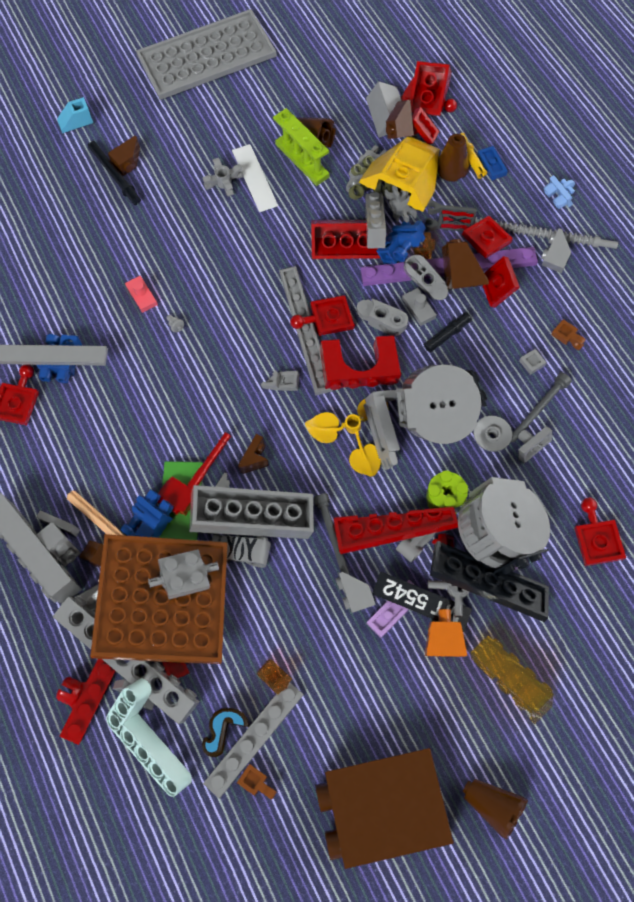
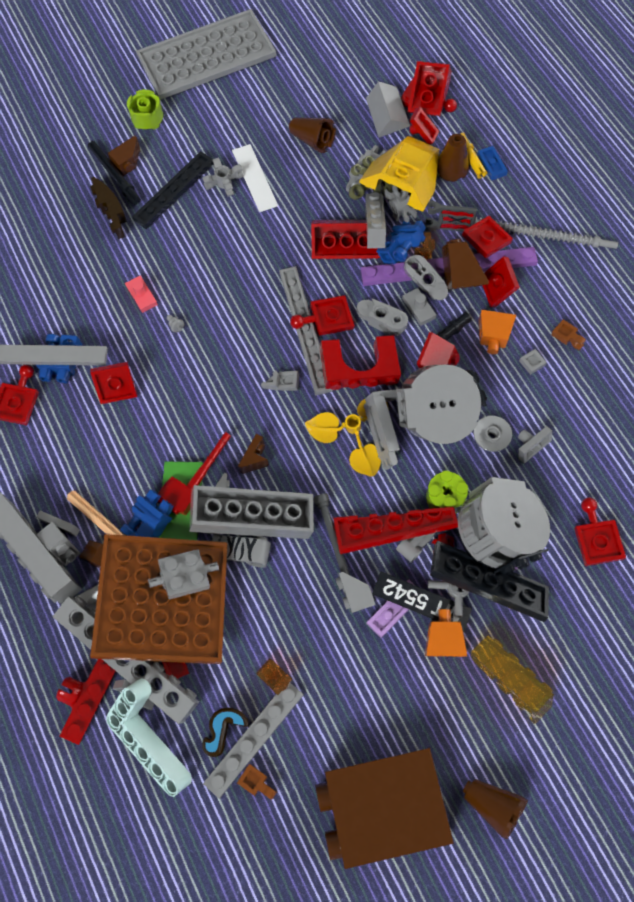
medium azure slope [57,97,93,133] -> none
lime fence [273,108,330,186] -> none
reddish brown slope [386,100,414,139] -> none
dark grey piece [511,372,572,442] -> none
light grey slope [541,228,571,273] -> none
light blue hips [544,175,575,209] -> none
none -> dark brown slope [90,177,127,239]
none -> red tile [90,362,137,404]
none -> lime brick [127,89,163,129]
none -> black plate [132,151,214,229]
none -> slope [417,332,460,369]
none -> orange torso [478,310,516,354]

